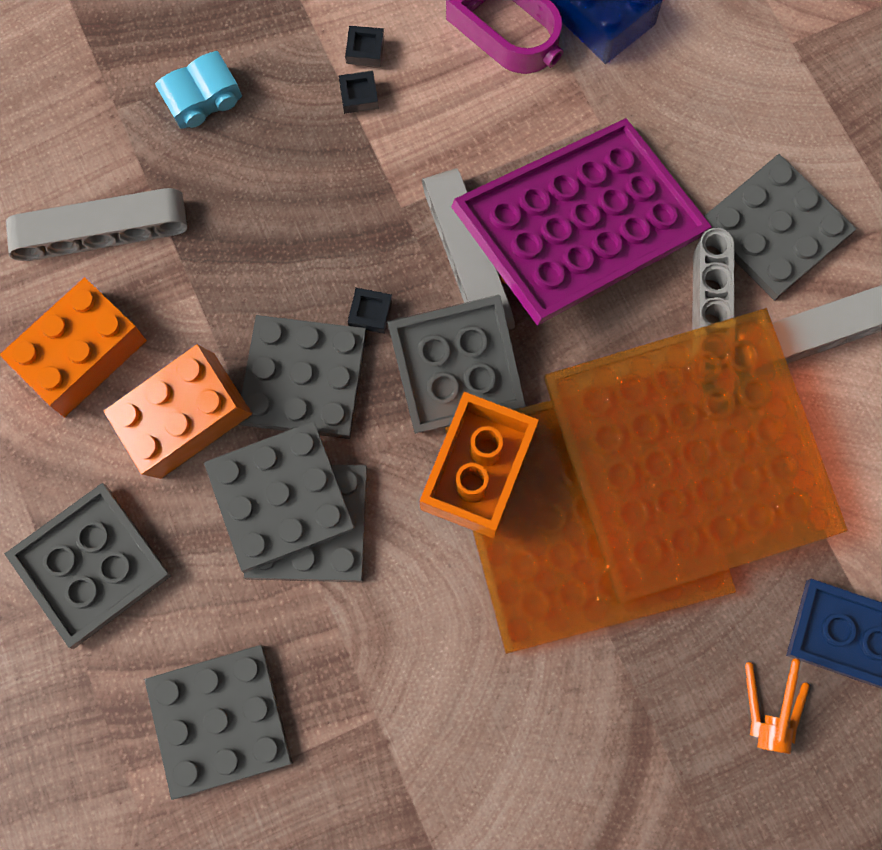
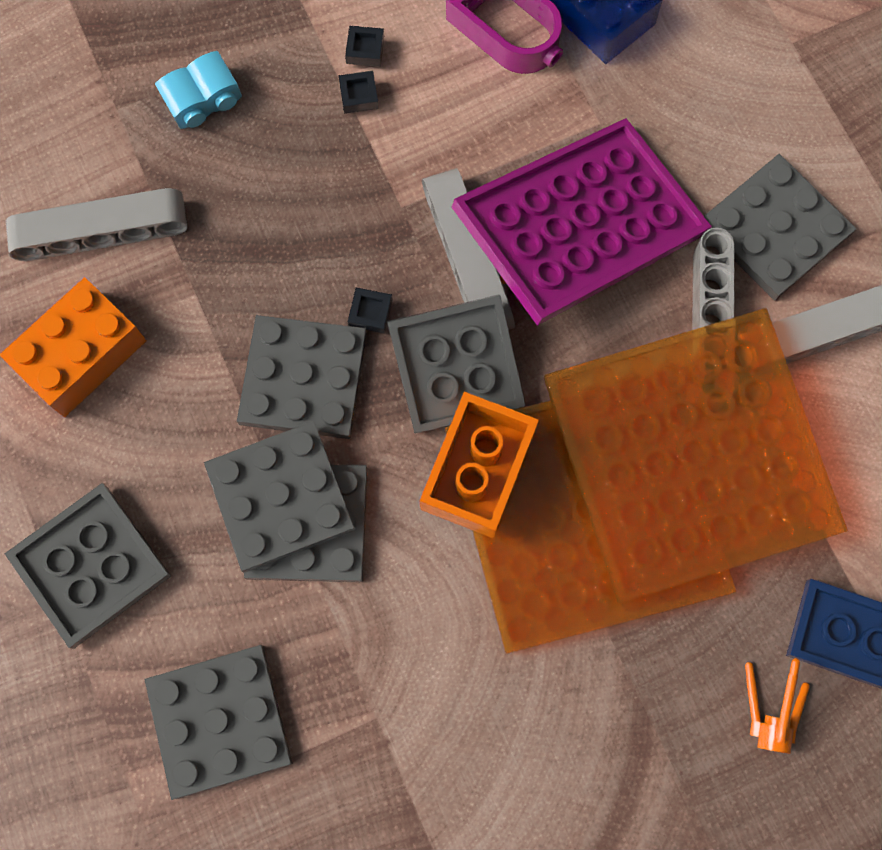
brick [104,344,252,479] -> none

